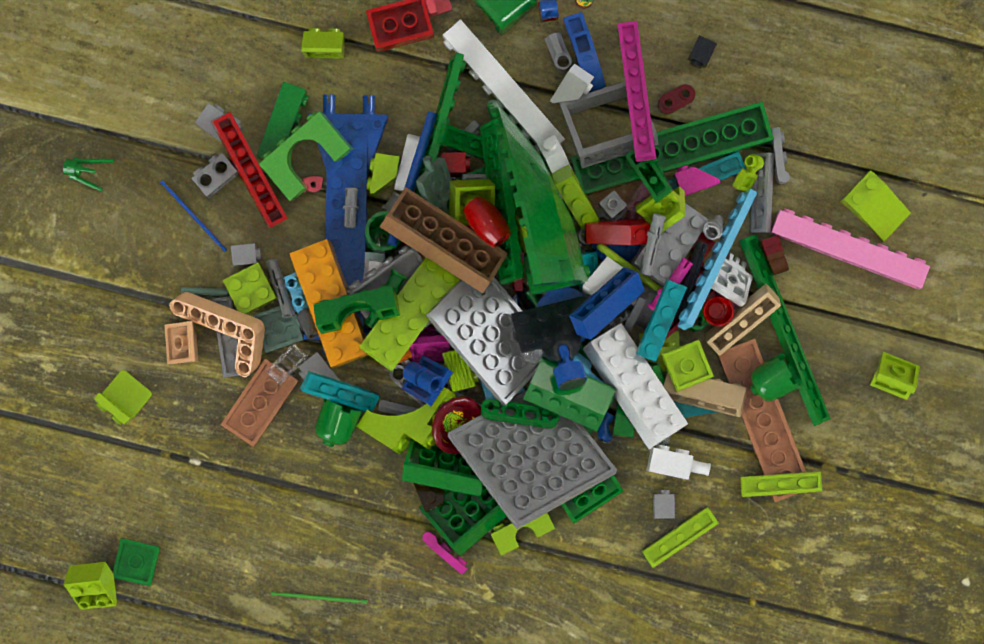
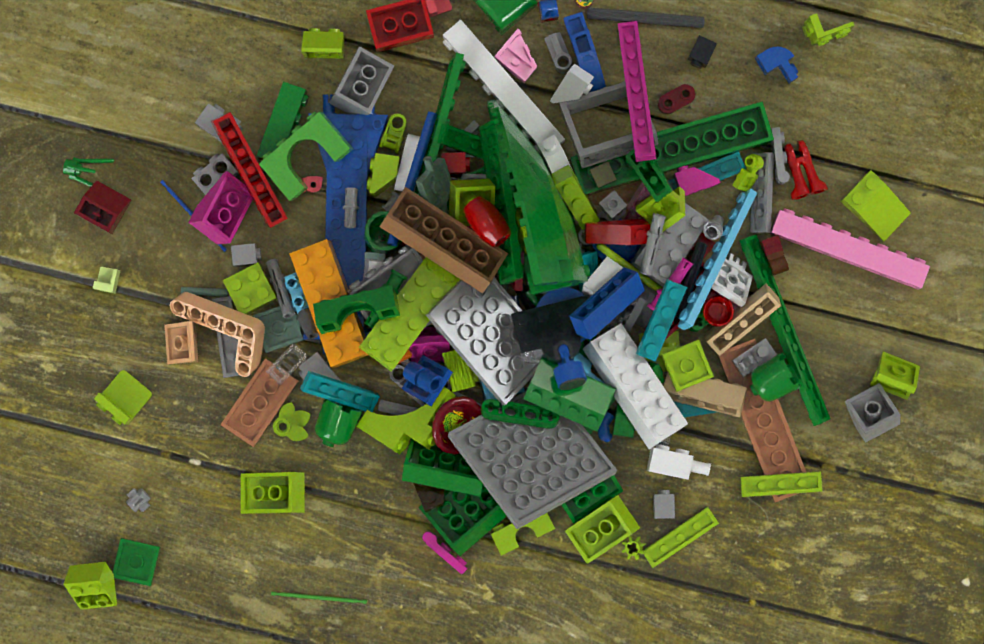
none -> dark red slope [74,180,132,234]
none -> yellowish green panel [93,267,120,294]
none -> light grey gear [126,488,151,512]
none -> dark pink slope [188,171,253,244]
none -> lime slope [241,472,305,514]
none -> lime plate [273,402,311,441]
none -> light grey slope [329,46,394,115]
none -> lime piece [379,113,407,154]
none -> bright pink wing [494,29,537,83]
none -> lime slope [565,495,640,564]
none -> dark grey axle [587,7,705,28]
none -> olive tile [590,162,617,188]
none -> lime gear [621,535,646,560]
none -> light grey plate [732,338,777,377]
none -> blue brick [755,47,798,84]
none -> red piece [784,140,828,200]
none -> lime bracket [802,13,855,46]
none -> light grey slope [845,383,901,443]

